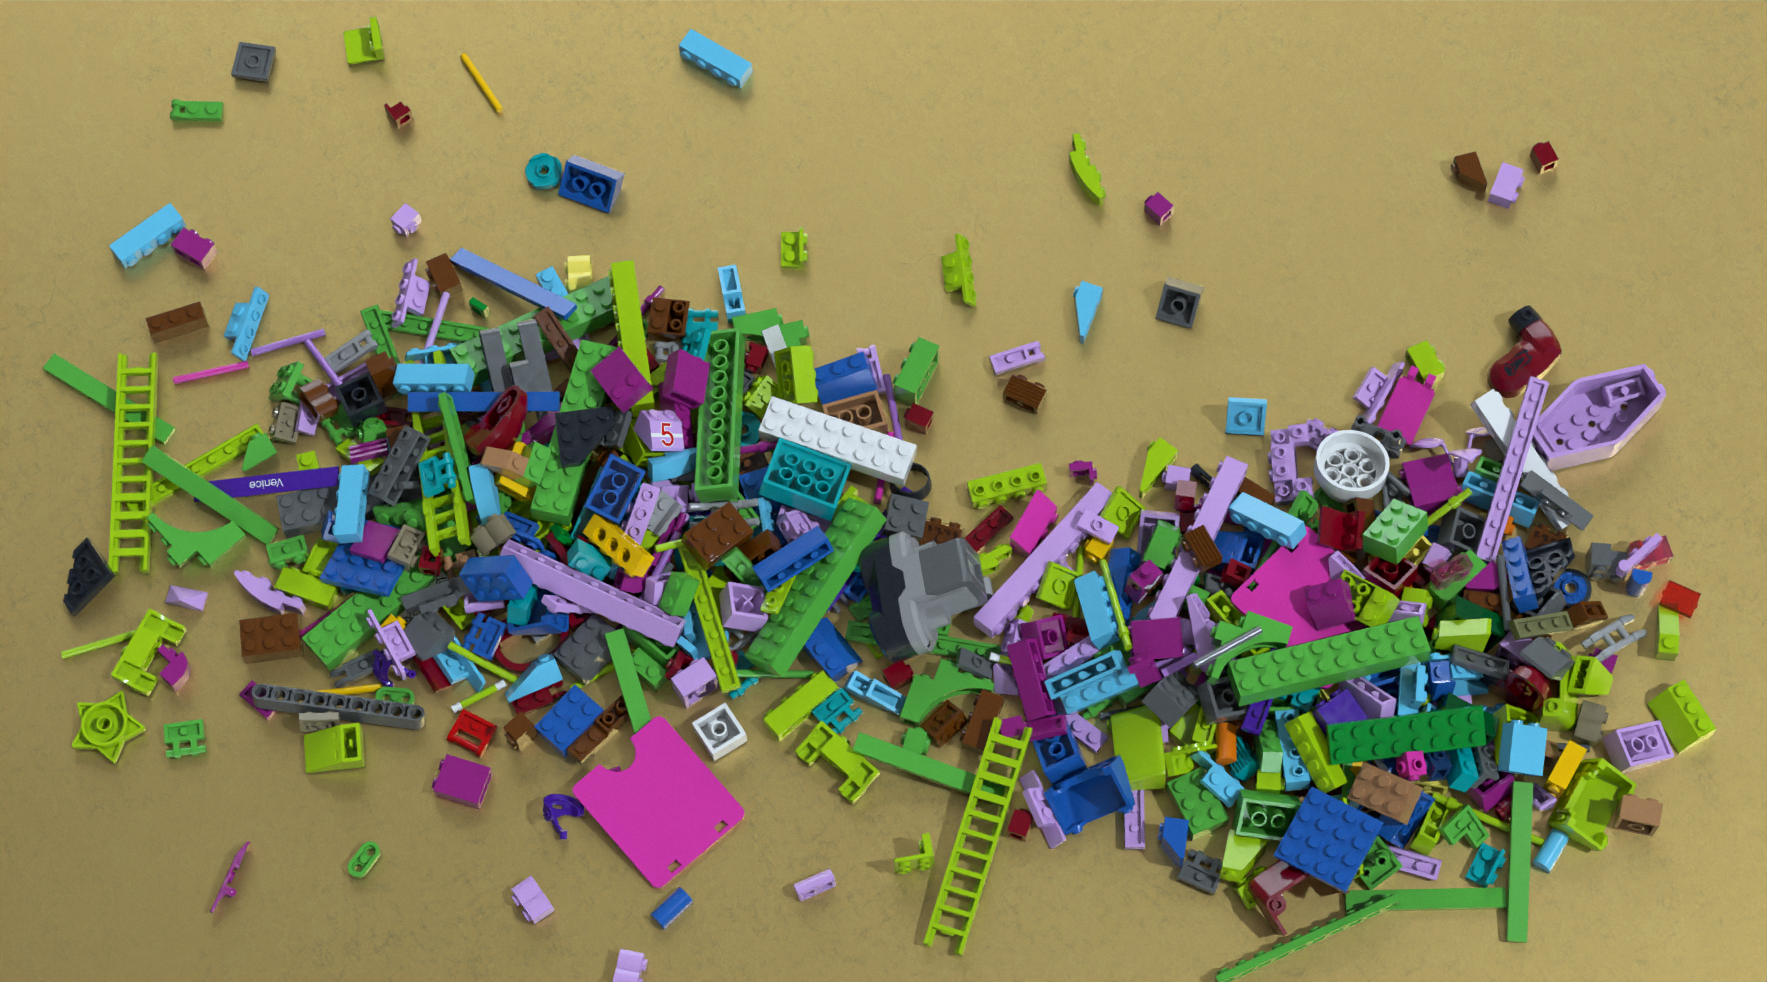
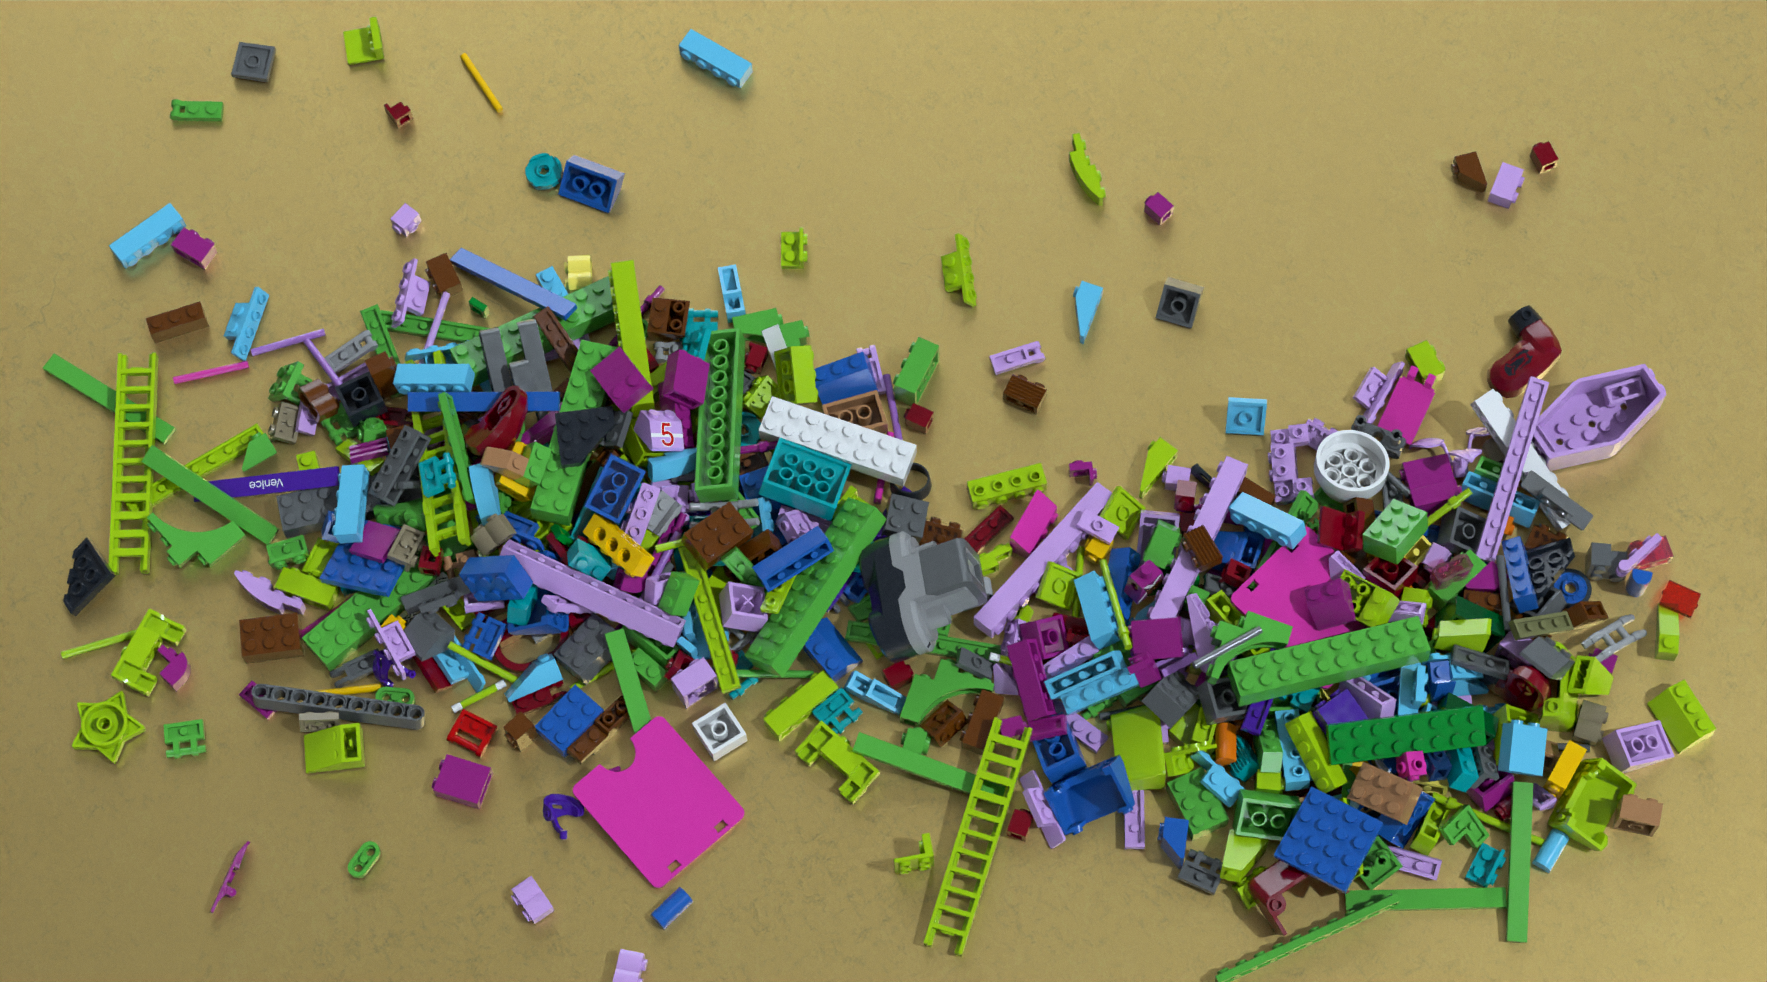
lavender slope [165,585,208,611] -> none
lavender brick [793,868,836,901] -> none

